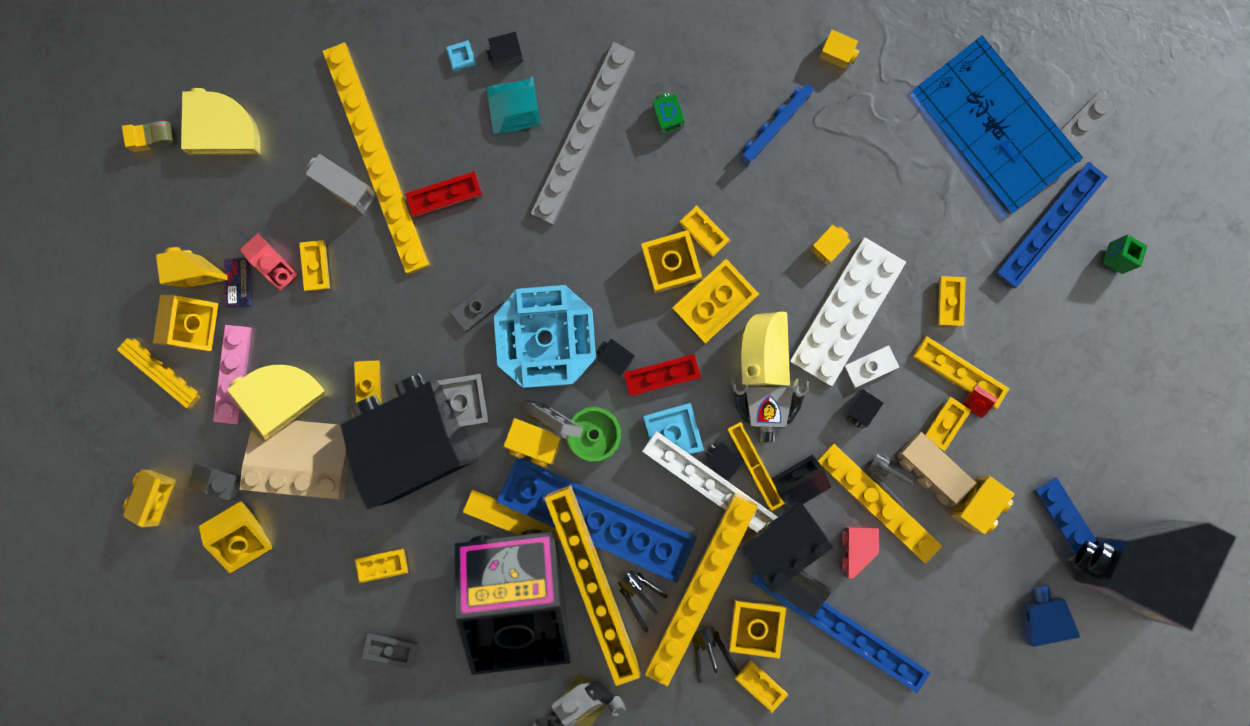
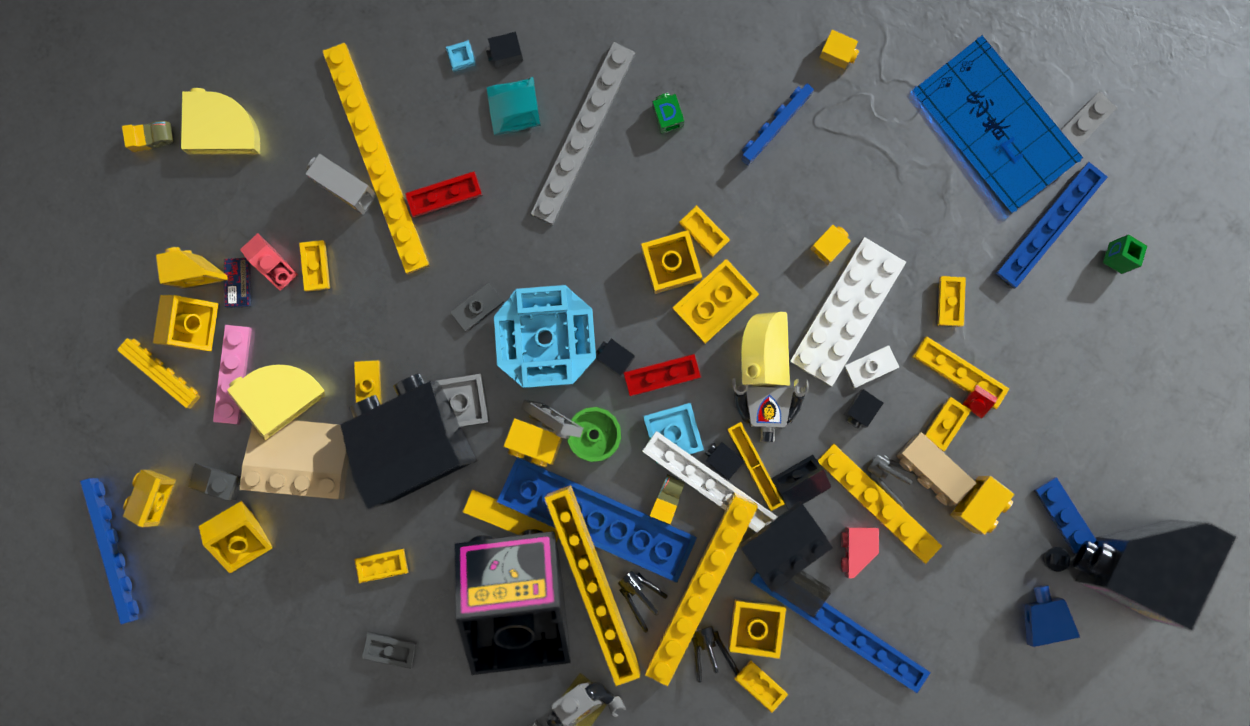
none -> blue plate [80,478,139,624]
none -> leg [649,474,685,524]
none -> black plate [1044,547,1071,572]

